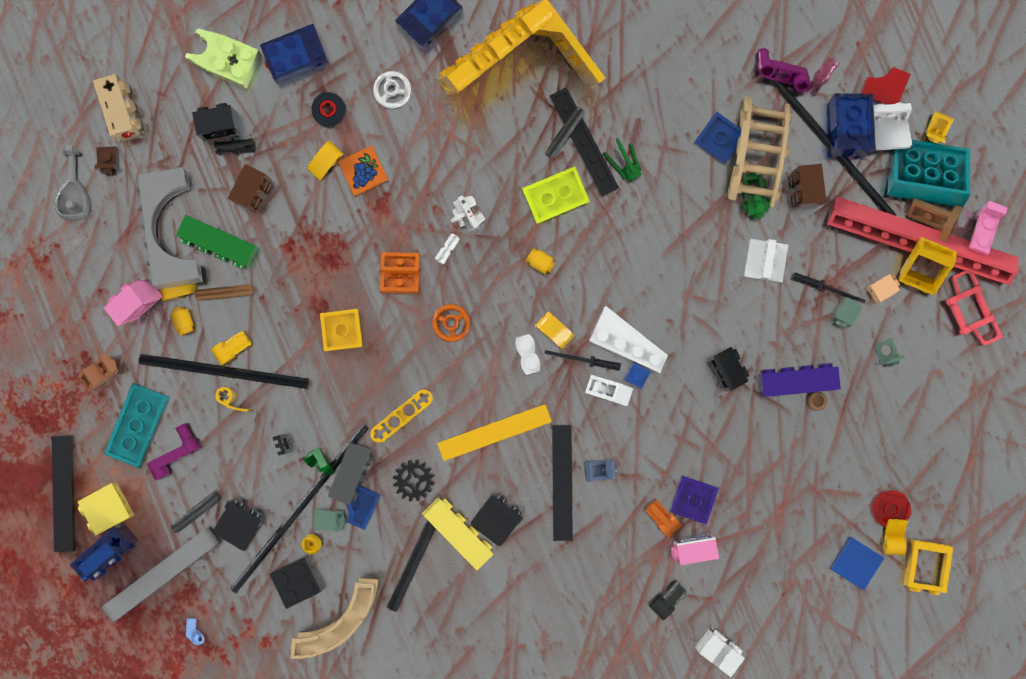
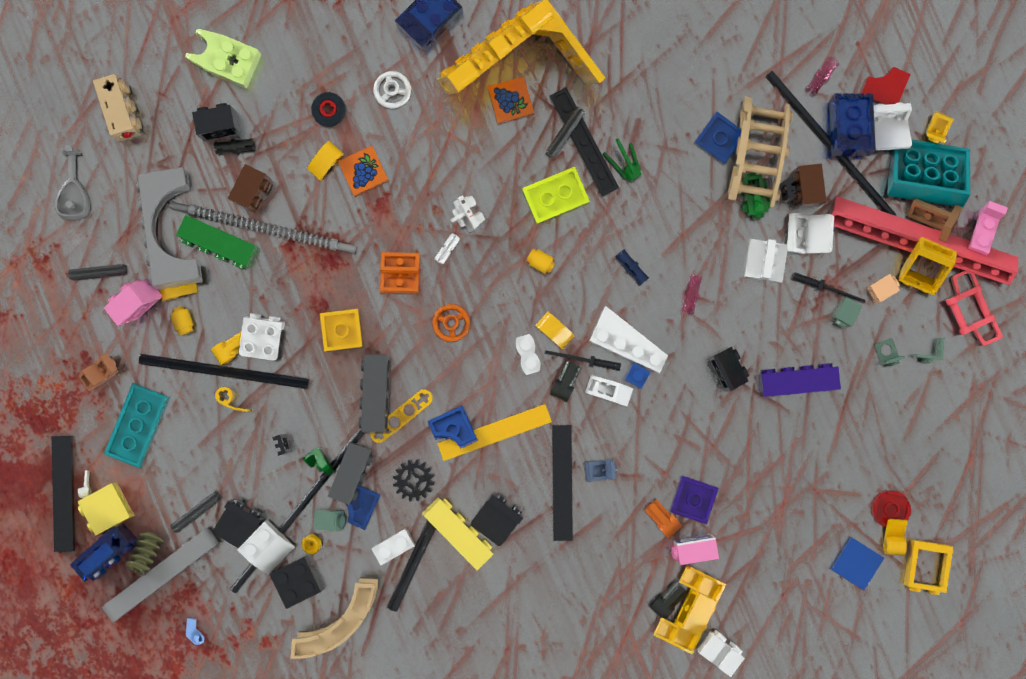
reddish brown bracket [95,146,118,174] -> none
magenta beam [147,423,200,481] -> none
medium nougat axle [195,284,253,300] -> none
clear blue piece [260,24,330,84] -> none
magenta beam [757,48,811,93] -> none
medium nougat tile [807,392,827,411] -> none
none -> dark grey axle [68,264,126,280]
none -> white hand [78,470,92,498]
none -> olive piece [125,532,164,575]
none -> light grey hose [169,201,357,254]
none -> white slope [237,520,295,575]
none -> white bracket [239,313,285,361]
none -> dark grey brick [358,355,391,434]
none -> white brick [371,528,416,565]
none -> blue tile [427,406,478,449]
none -> orange tile [487,77,534,124]
none -> pearl dark grey piece [550,361,581,402]
none -> dark blue pin [615,249,649,285]
none -> yellow bracket [653,565,726,654]
none -> clear pink pin [682,274,703,314]
none -> black tile [780,178,796,203]
none -> white bracket [787,213,834,254]
none -> sand green bracket [913,338,945,363]

